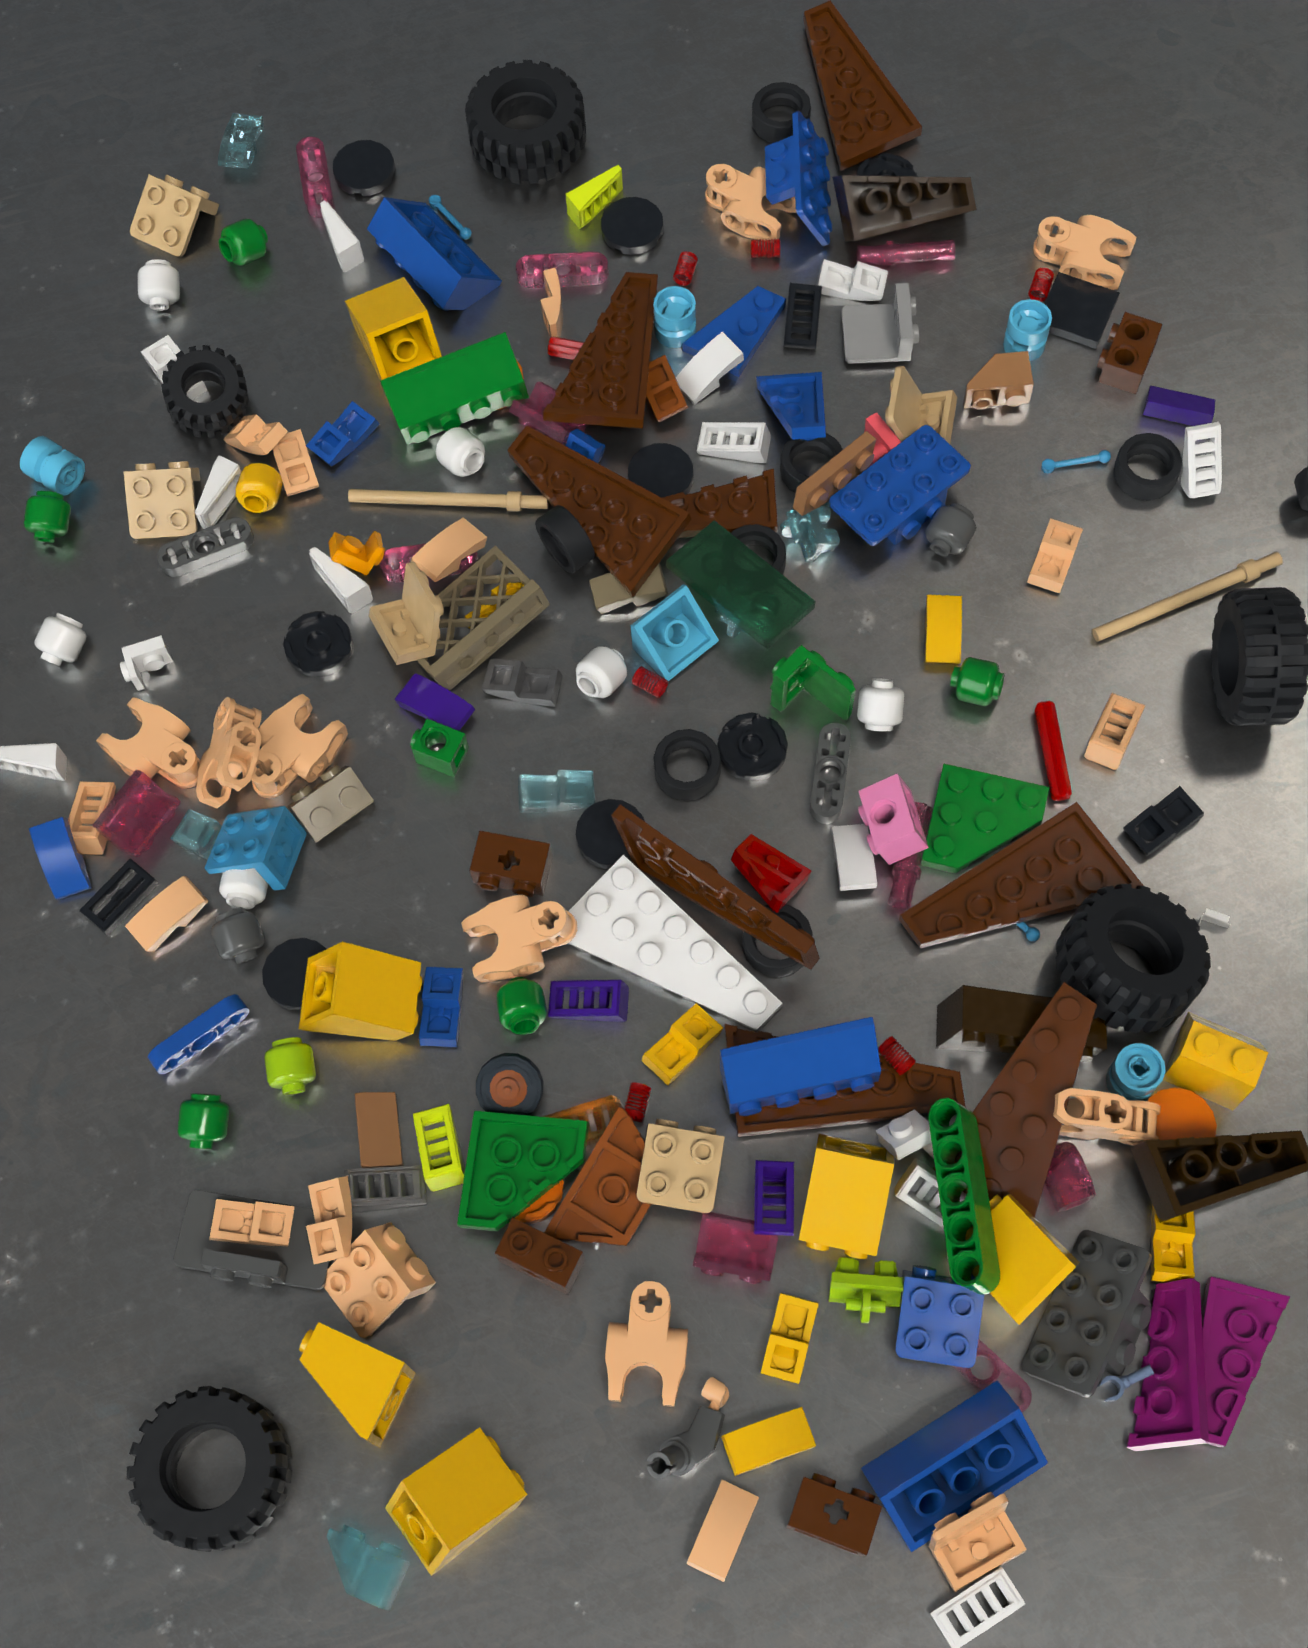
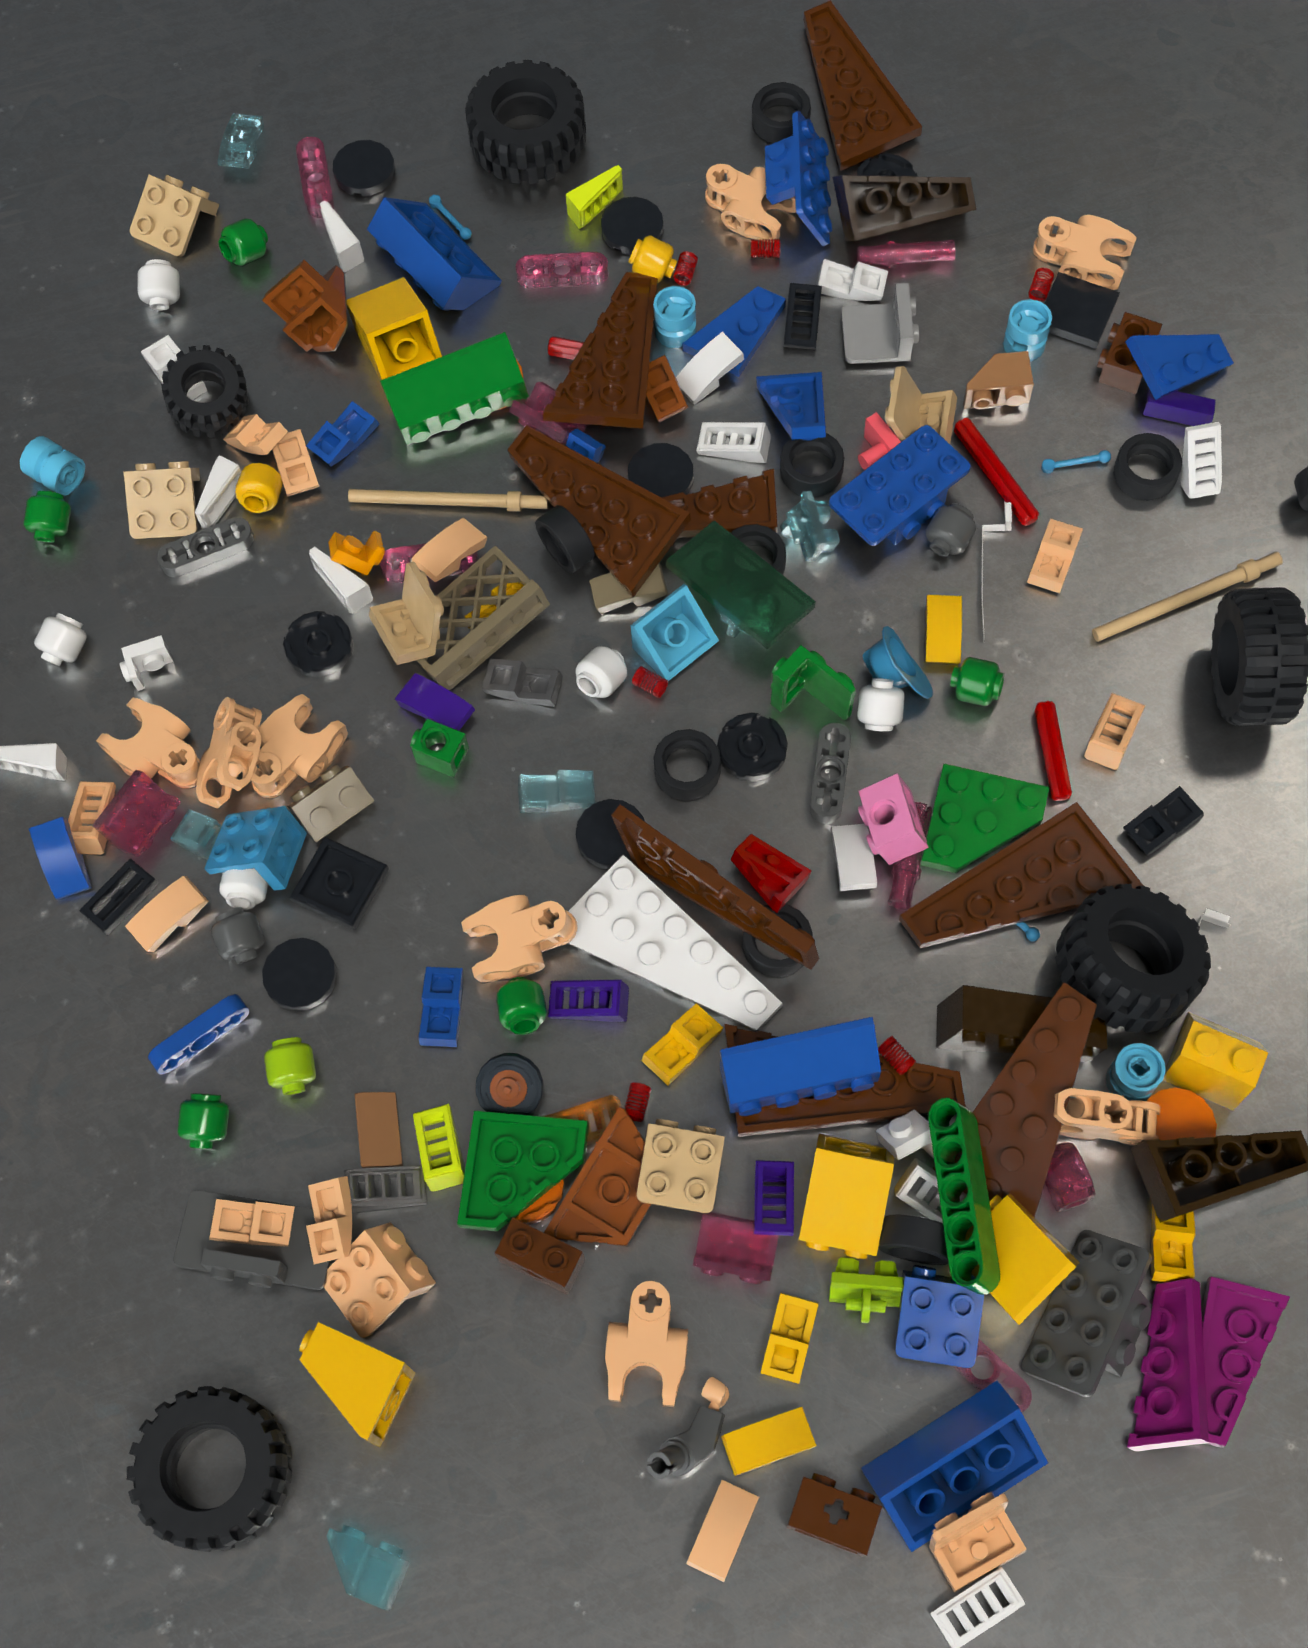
yellow slope [299,941,422,1041] -> none
yellow slope [385,1427,528,1576] -> none
white head [436,427,485,477] -> none
reddish brown brick [469,831,553,898] -> none
light nougat slope [540,267,563,338] -> none
medium nougat wing [793,431,876,516] -> none
sand blue hand [1098,1364,1155,1402] -> none
none -> dark orange piece [262,260,348,352]
none -> black tile [289,837,389,931]
none -> yellow head [628,236,678,283]
none -> dark azure piece [863,626,933,699]
none -> black tyre [878,1214,949,1265]
none -> red axle [954,417,1039,526]
none -> white piece [982,501,1012,642]
none -> blue wing [1125,334,1234,400]

